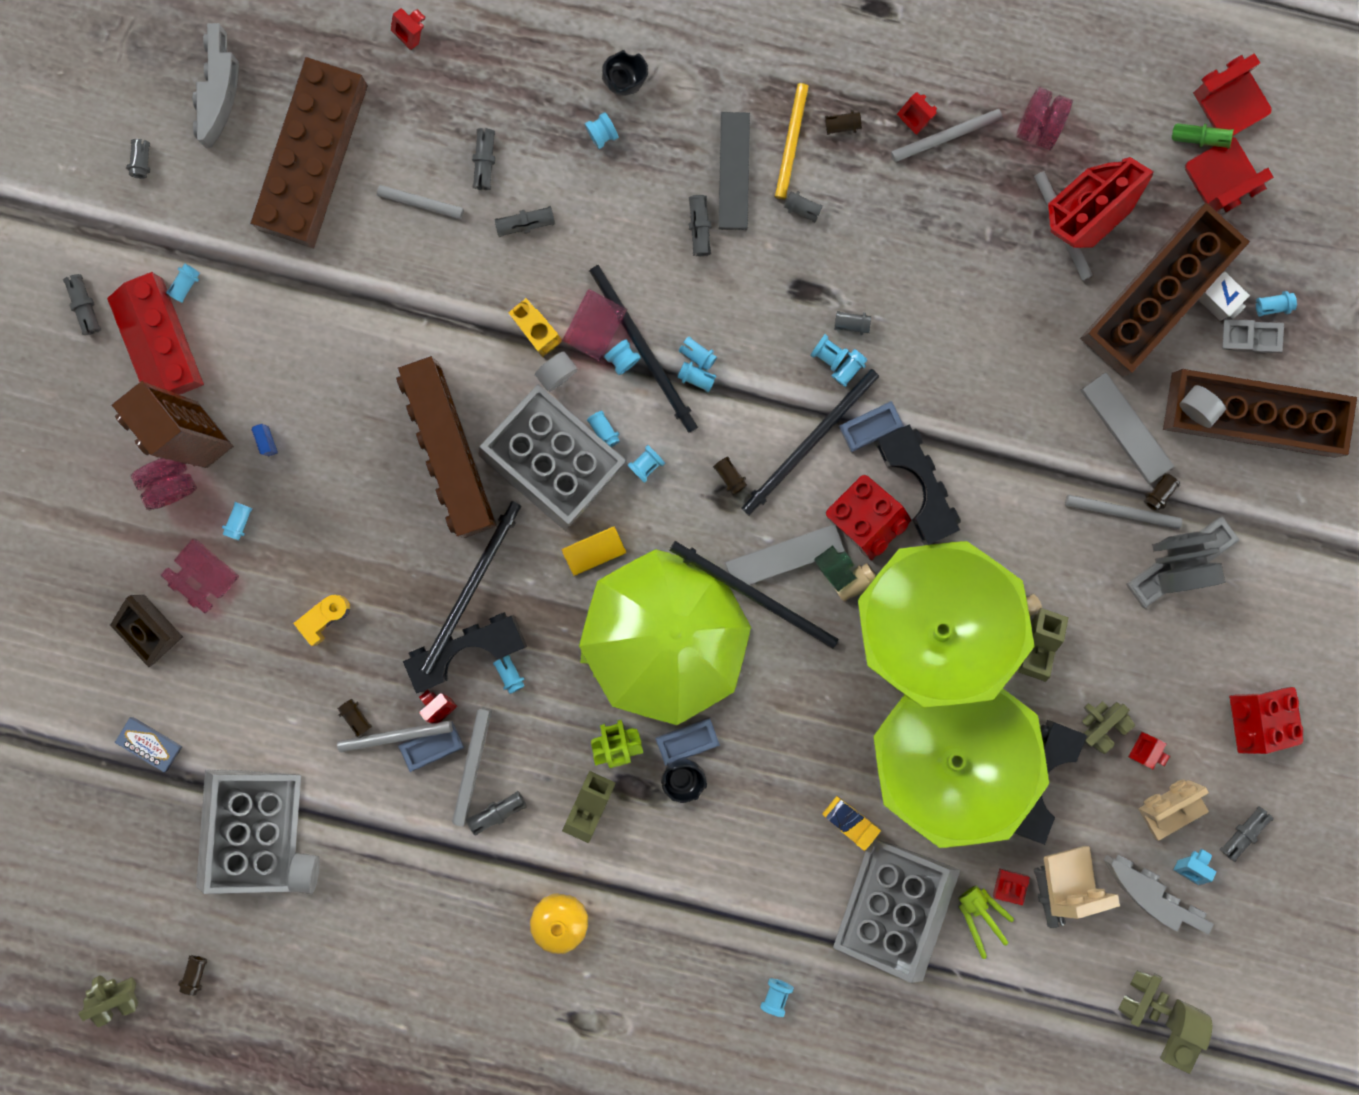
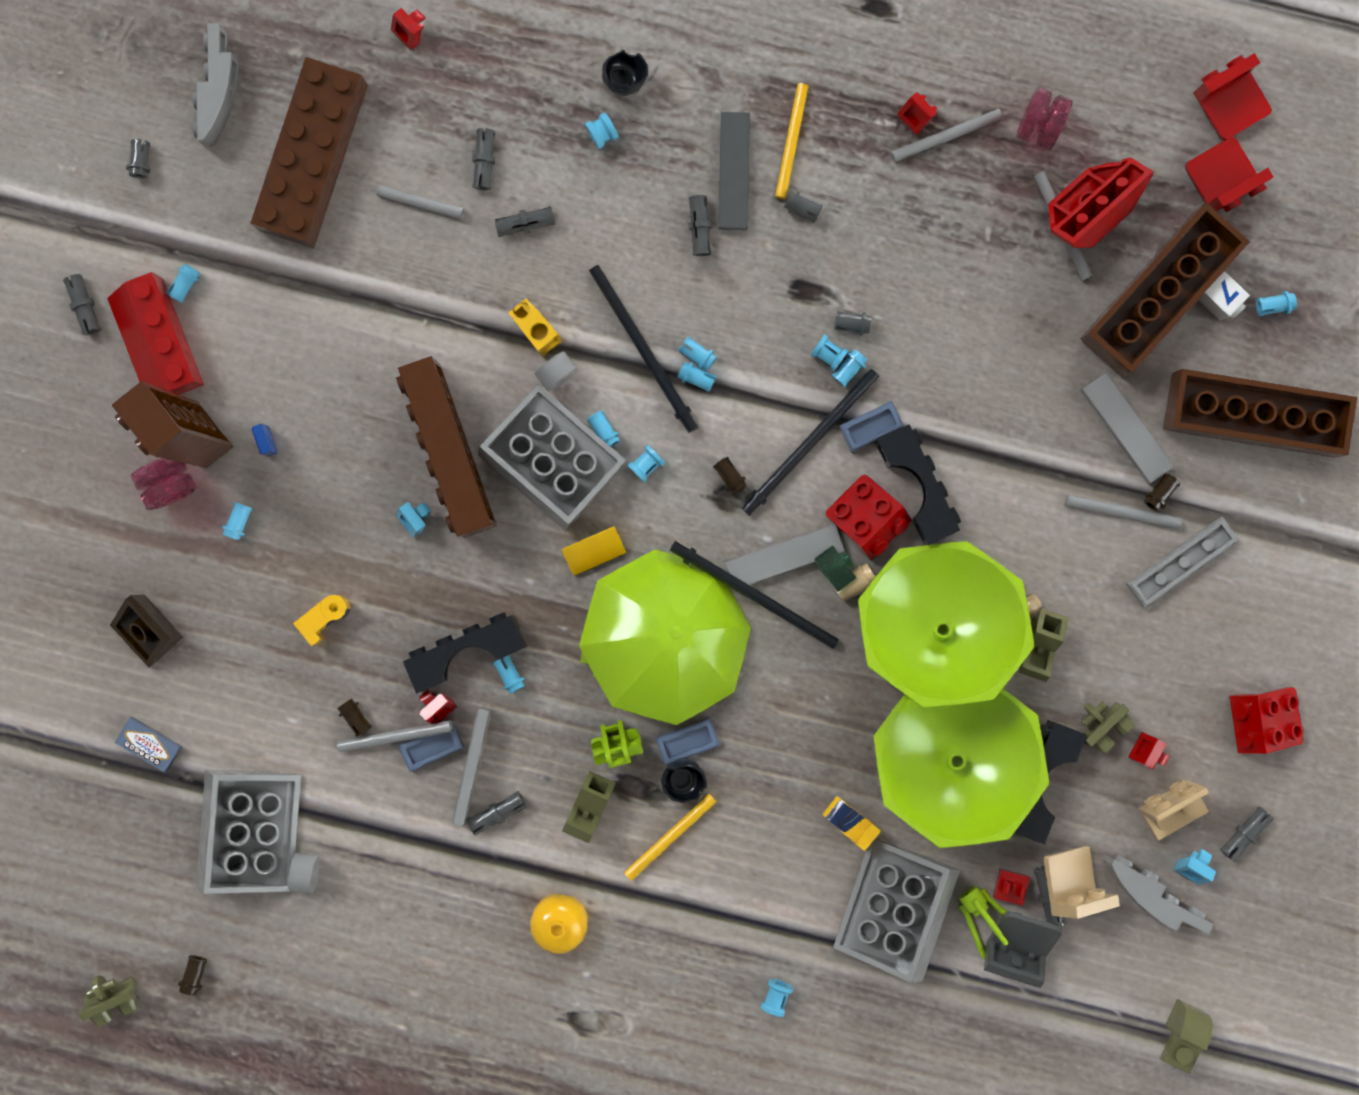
clear pink plate [161,539,239,614] -> none
black bar [419,501,522,675] -> none
clear pink plate [562,289,627,361] -> none
medium azure wheel [604,339,641,375] -> none
dark brown pin [825,109,862,135] -> none
olive hips [1118,970,1173,1027] -> none
dark grey wheel [1152,531,1226,594] -> none
bright green axle [1172,123,1234,149] -> none
light grey piece [1180,385,1226,428] -> none
light grey slope [1222,320,1284,353] -> none
none -> medium azure tile [395,502,431,538]
none -> yellow bar [624,793,717,881]
none -> dark grey bracket [984,911,1062,988]

